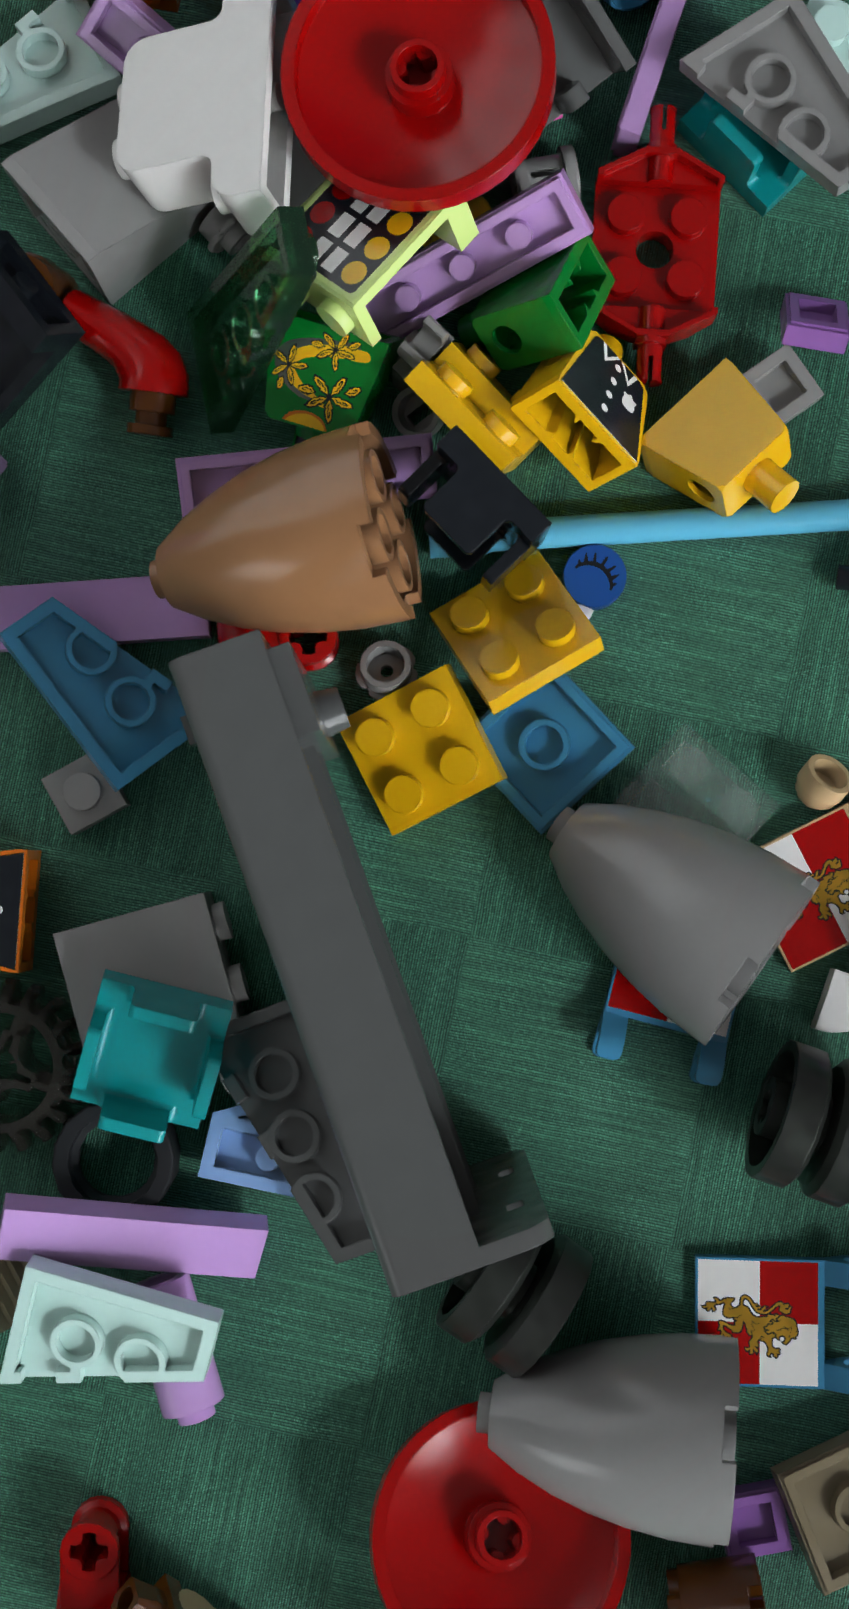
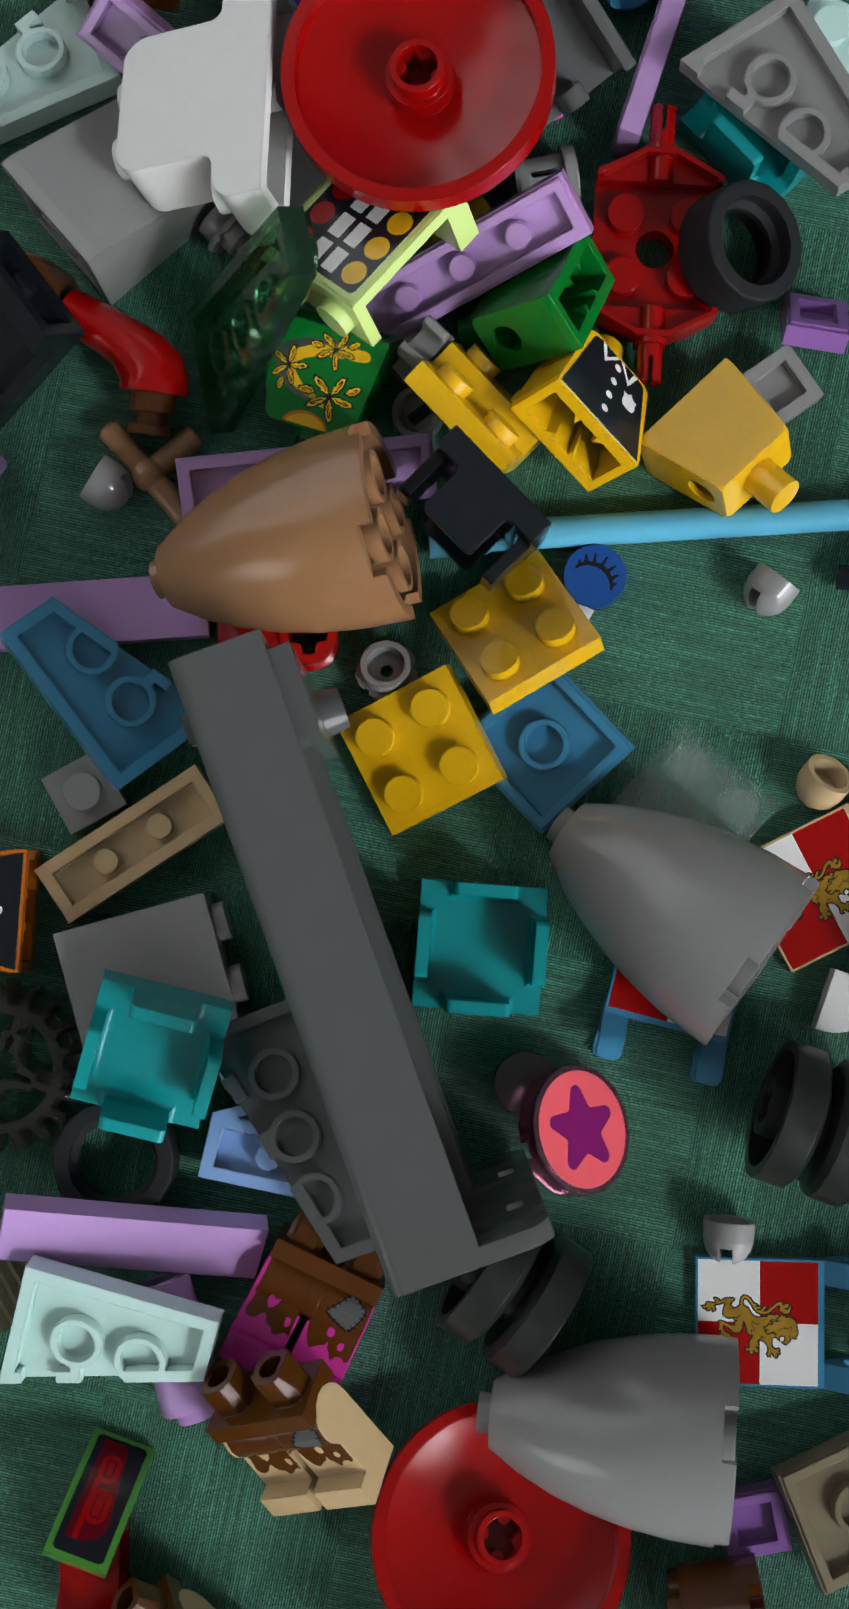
none -> tan plate [34,765,225,923]
none -> slope [42,1427,156,1579]
none -> light grey hinge [79,454,134,511]
none -> medium nougat piece [99,421,202,525]
none -> hips [201,1348,394,1517]
none -> reddish brown hips [217,1209,385,1386]
none -> teal panel [412,878,550,1017]
none -> dark grey tile [493,1050,557,1116]
none -> tile [518,1064,630,1197]
none -> black tyre [678,179,802,314]
none -> light grey hinge [702,1214,755,1264]
none -> light grey hinge [743,562,800,617]

